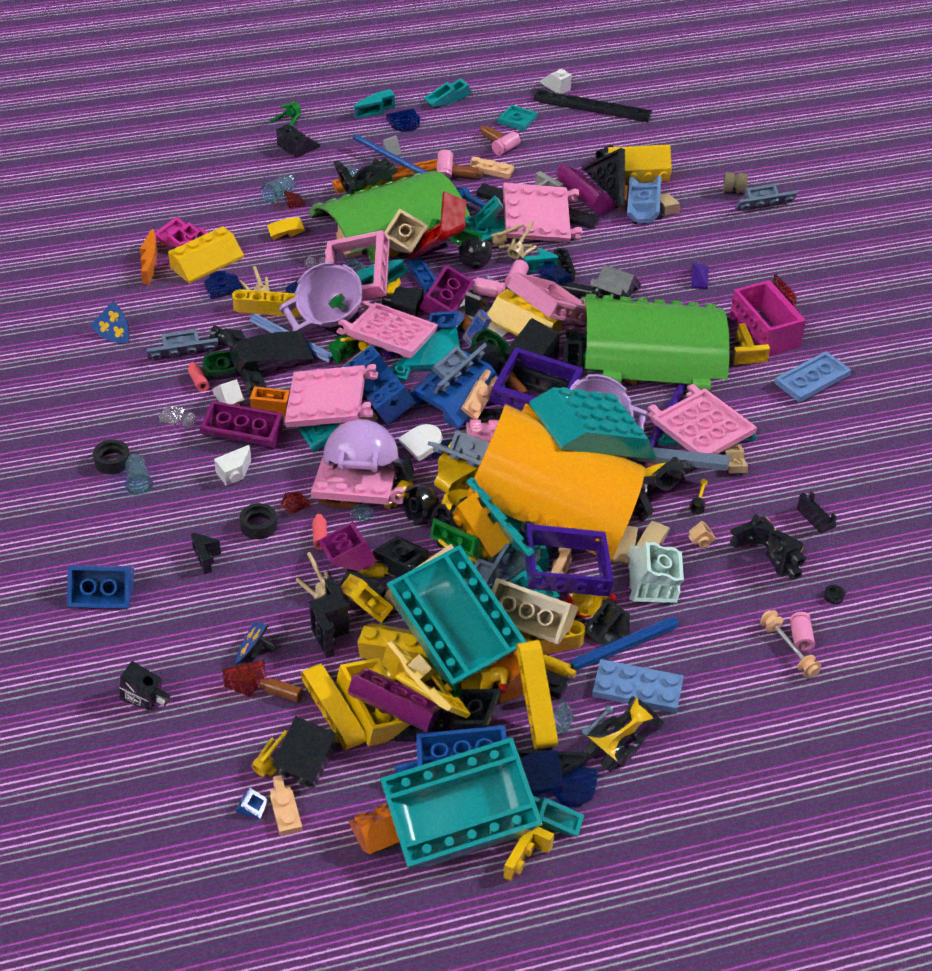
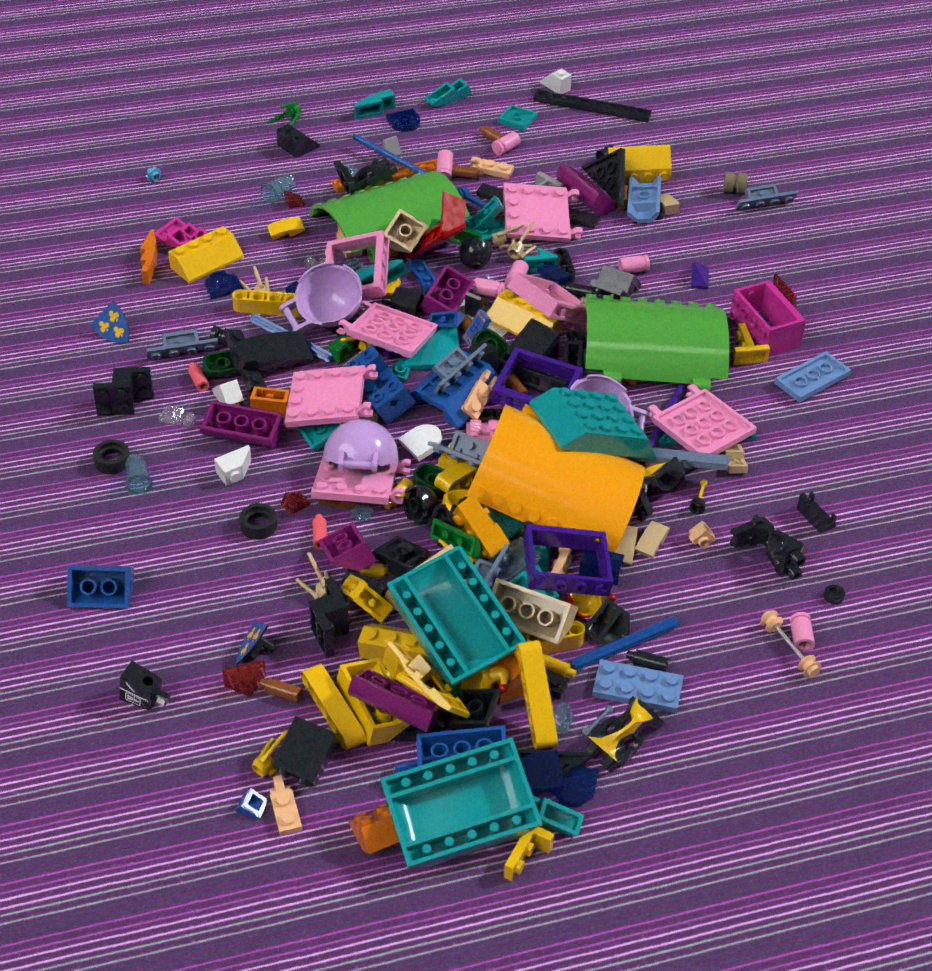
black slope [191,533,221,575] -> none
green tile [328,293,345,311] -> none
black bracket [392,455,415,481] -> none
teal tile [466,477,534,557] -> none
light aqua slope [627,542,684,603] -> none
none -> black bracket [93,367,154,416]
none -> medium azure plate [146,166,161,182]
none -> dark green piece [413,463,446,499]
none -> clear blue brick [579,550,624,585]
none -> bright pink piece [618,255,650,273]
none -> black cylinder [626,649,669,672]

